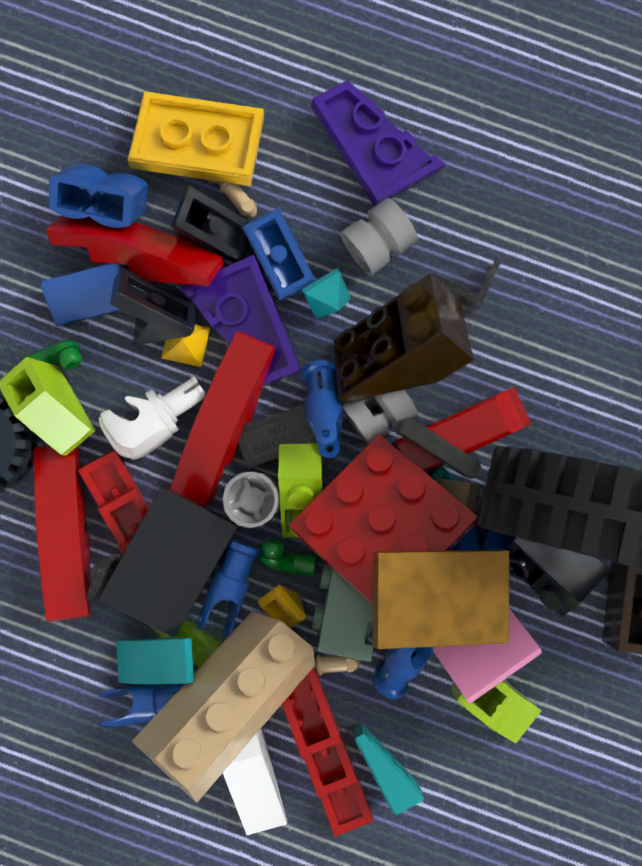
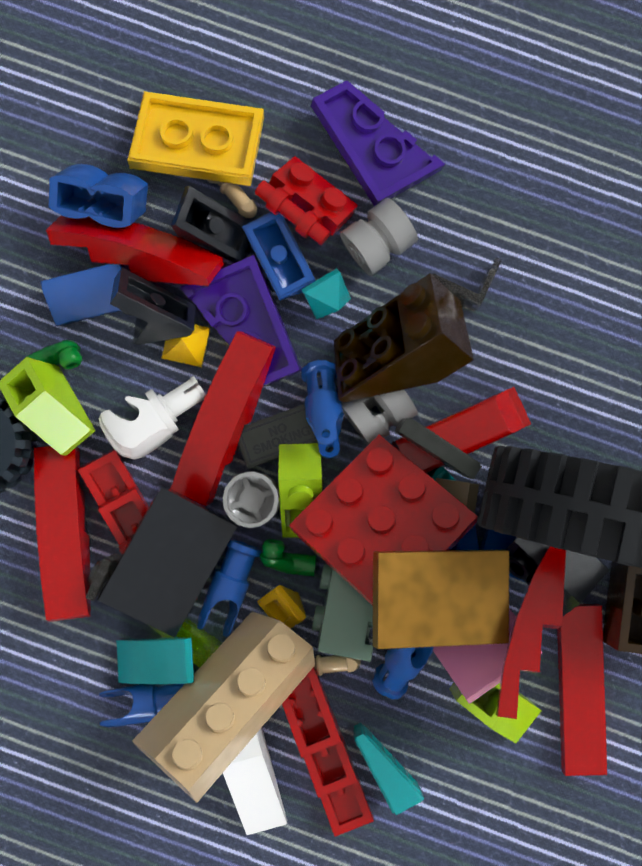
none -> red plate [255,156,358,245]
none -> red slope [496,546,566,719]
none -> red tile [557,604,607,776]

